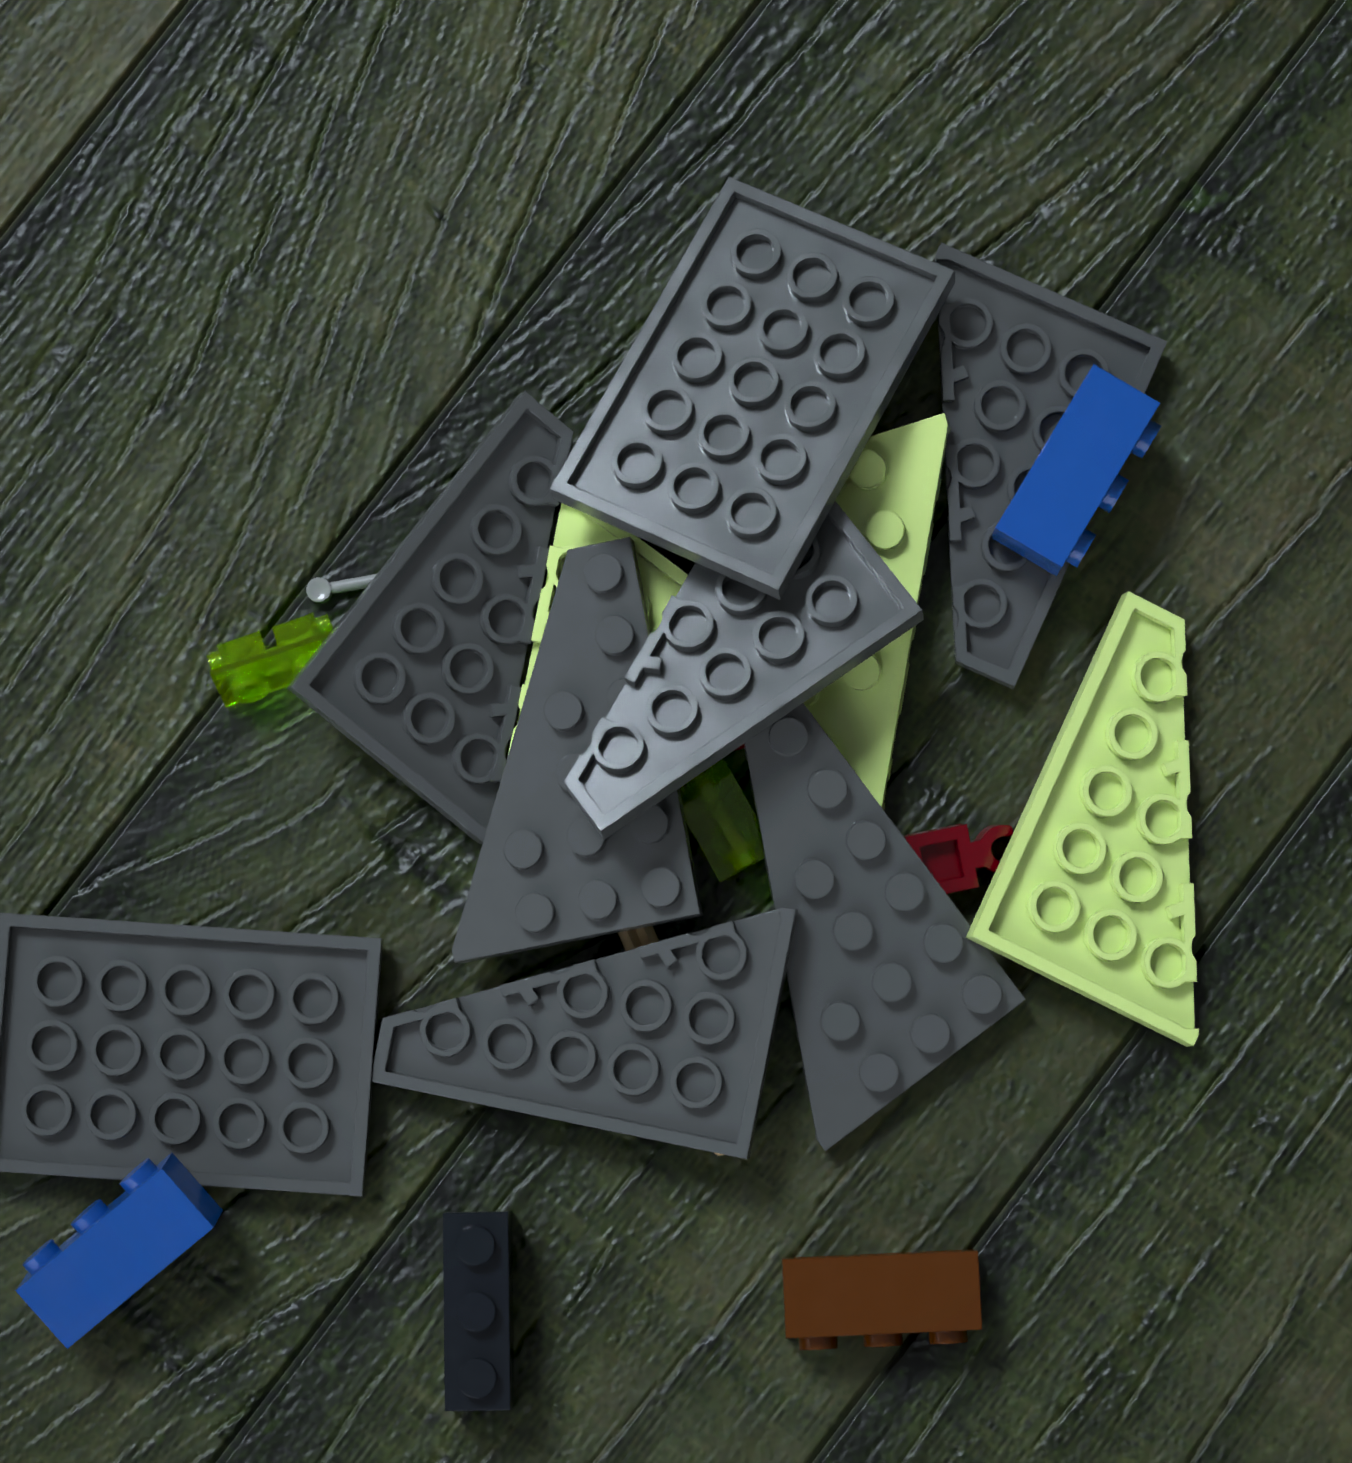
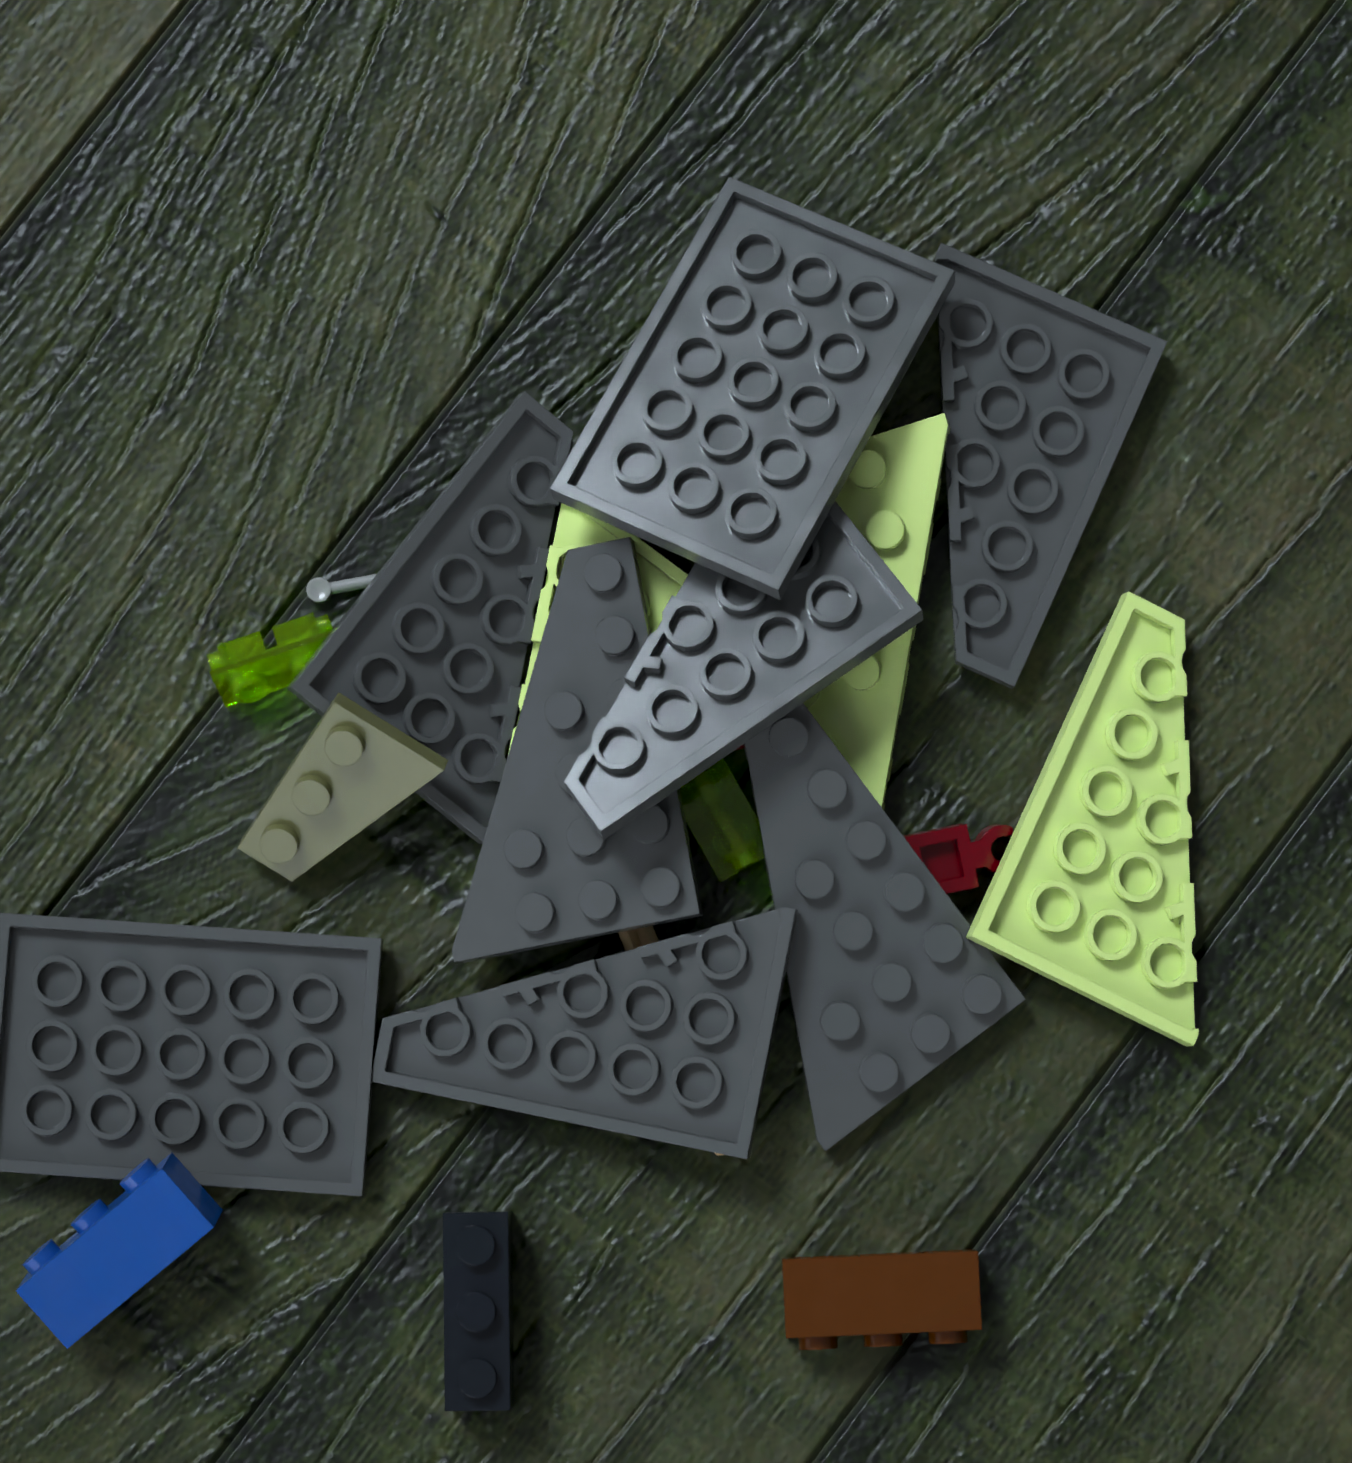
blue brick [991,364,1161,576] -> none
none -> olive wing [237,692,448,882]

